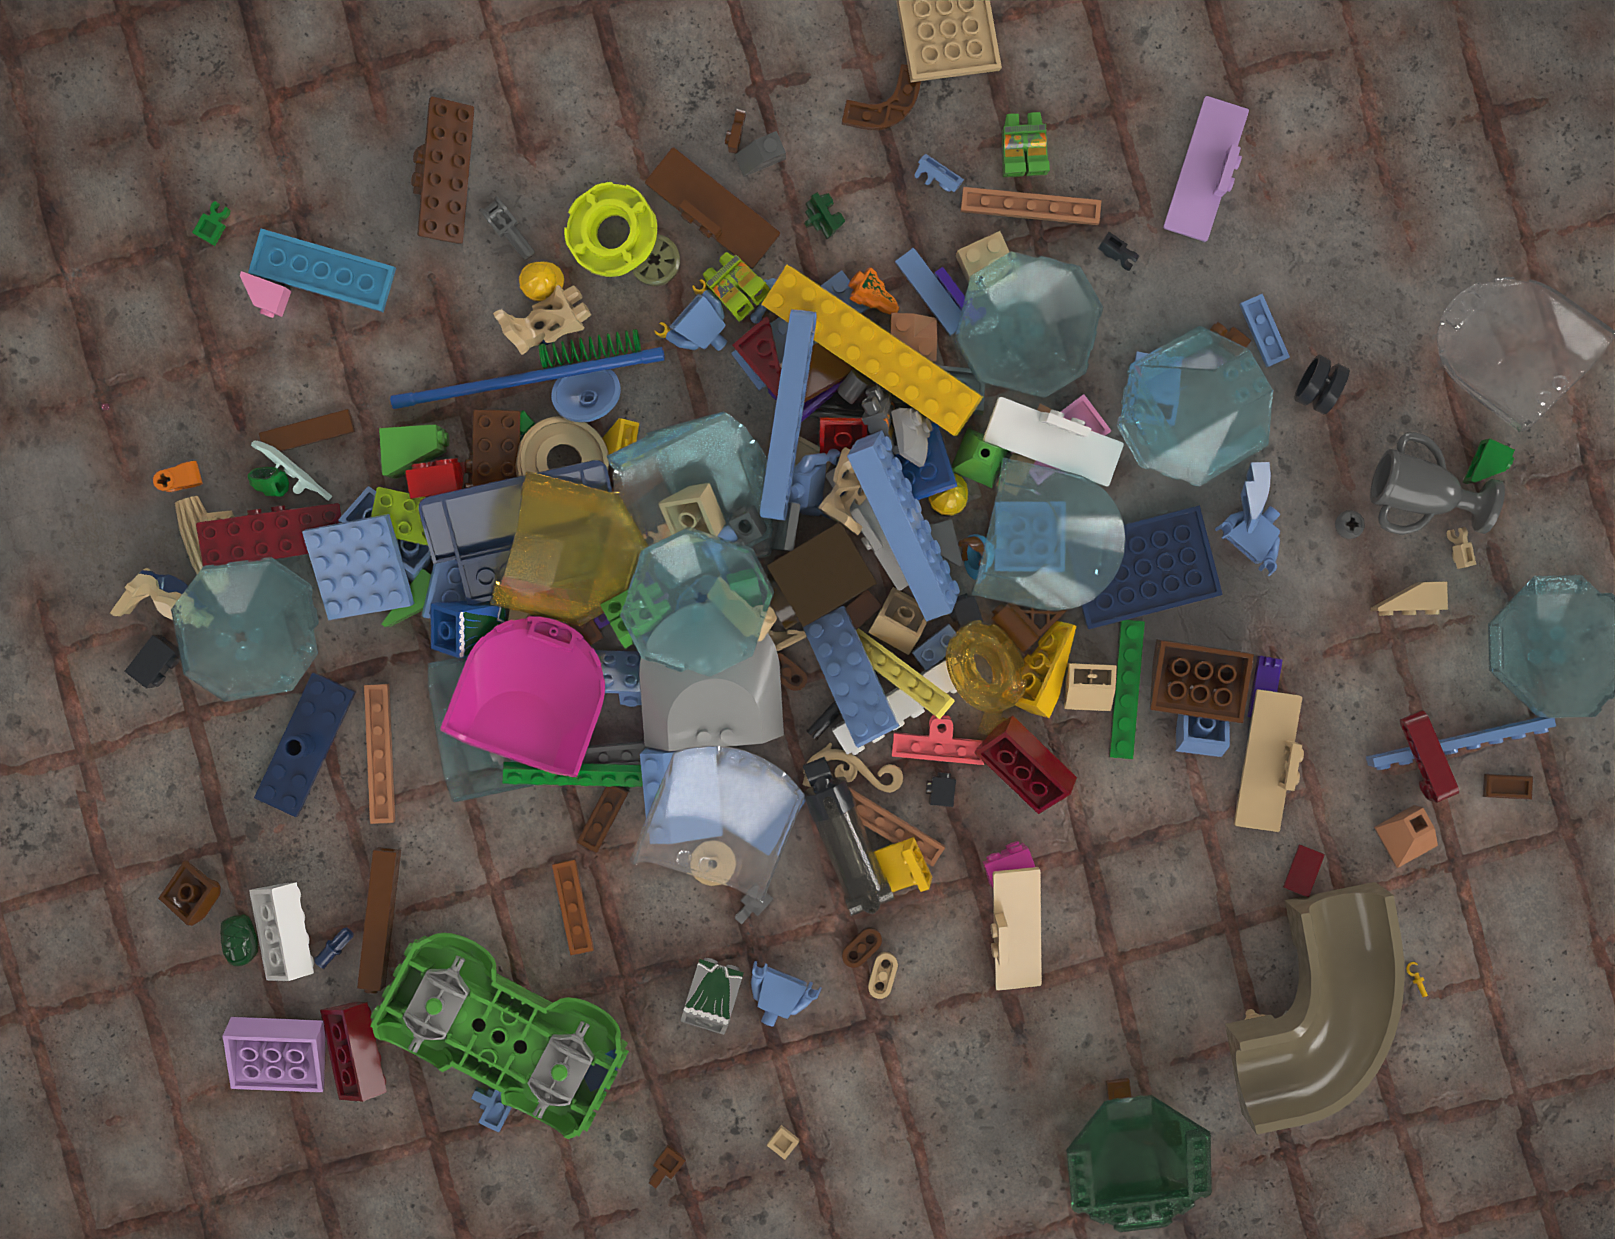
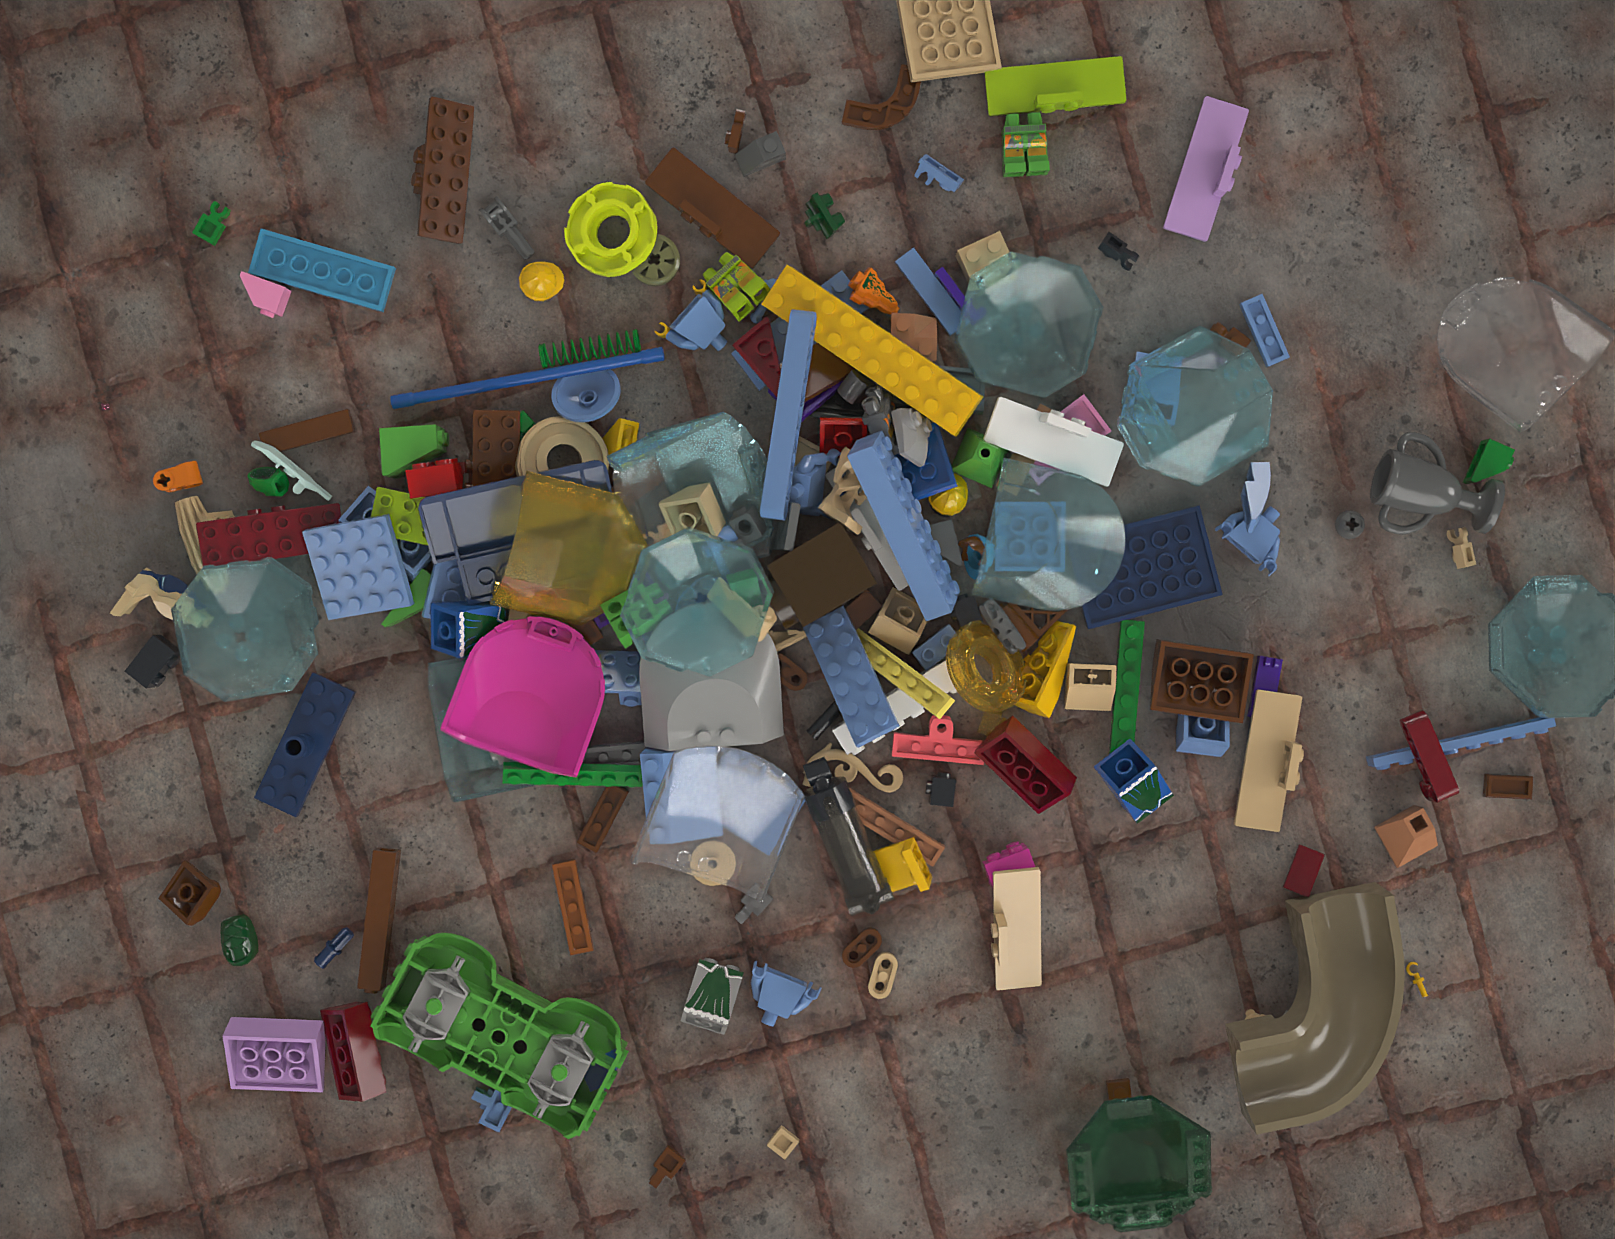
white slope [249,882,314,981] -> none
nougat plate [364,684,395,824] -> none
tan hips [493,285,591,355] -> none
nougat plate [960,187,1101,225] -> none
black wheel [1294,354,1350,415] -> none
tan slope [1371,582,1448,616] -> none
none -> dark grey hinge [979,598,1026,654]
none -> lime bracket [984,56,1126,116]
none -> blue slope [1094,739,1174,824]

